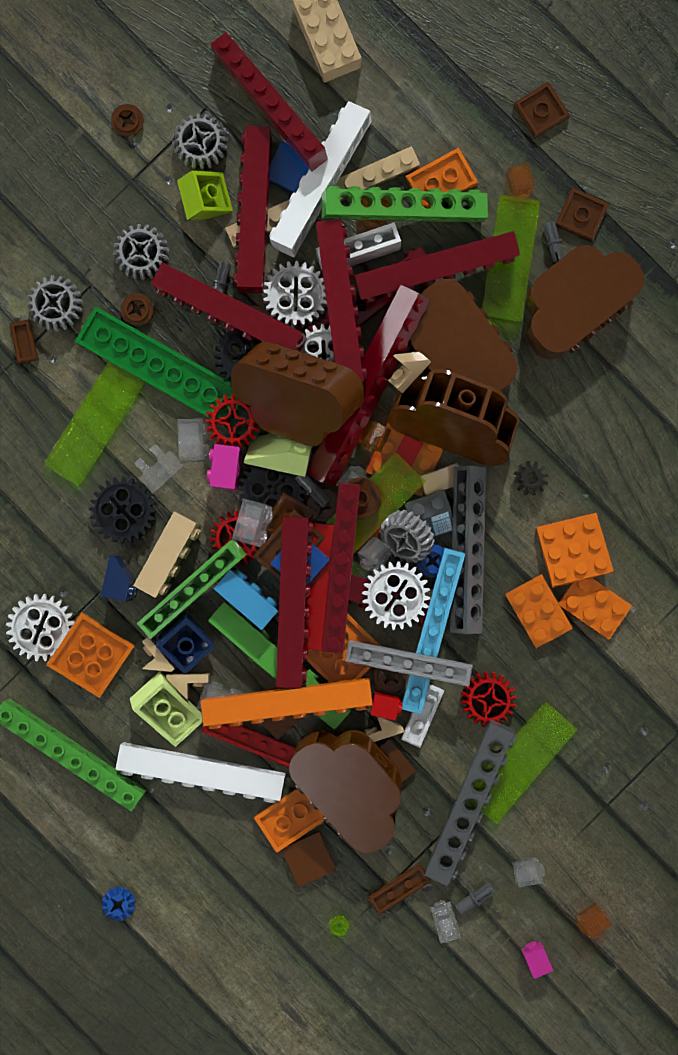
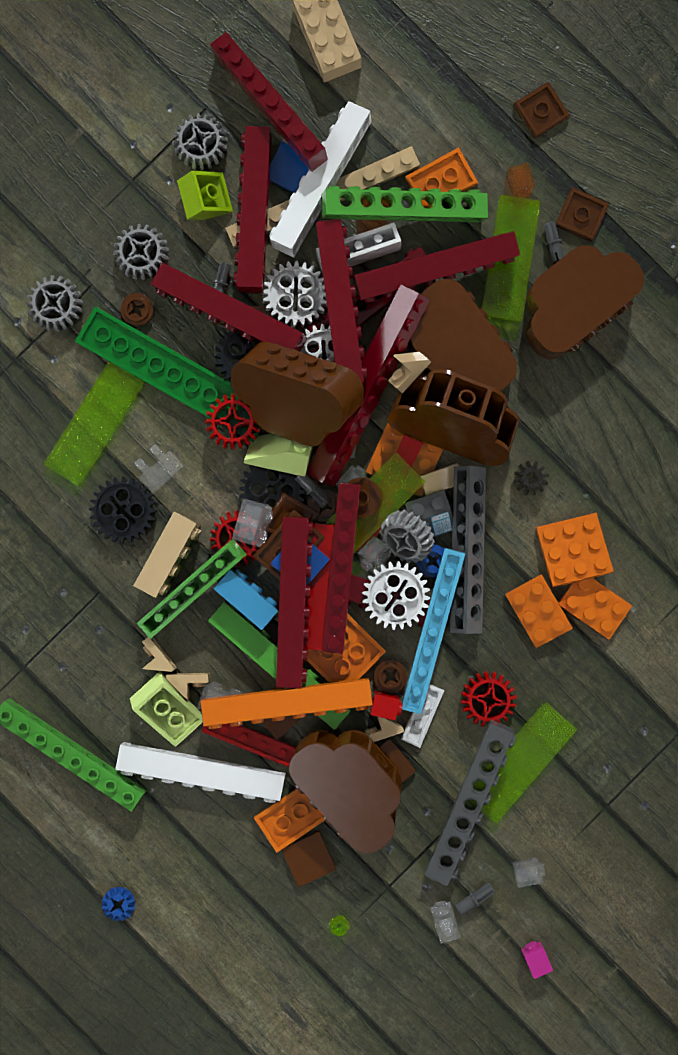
white gear [6,594,75,661] -> none
reddish brown tile [9,319,39,364] -> none
orange plate [46,612,134,698] -> none
dark blue slope [101,555,138,602] -> none
reddish brown gear [111,104,144,138] -> none
dark blue slope [155,611,215,674] -> none
clear brick [177,418,209,463] -> none
dark pink slope [206,444,243,492] -> none
light grey tile [345,640,473,687] -> none
clear orange brick [358,420,391,453] -> none
reddish brown tile [367,862,431,915] -> none
clear orange brick [576,902,612,939] -> none

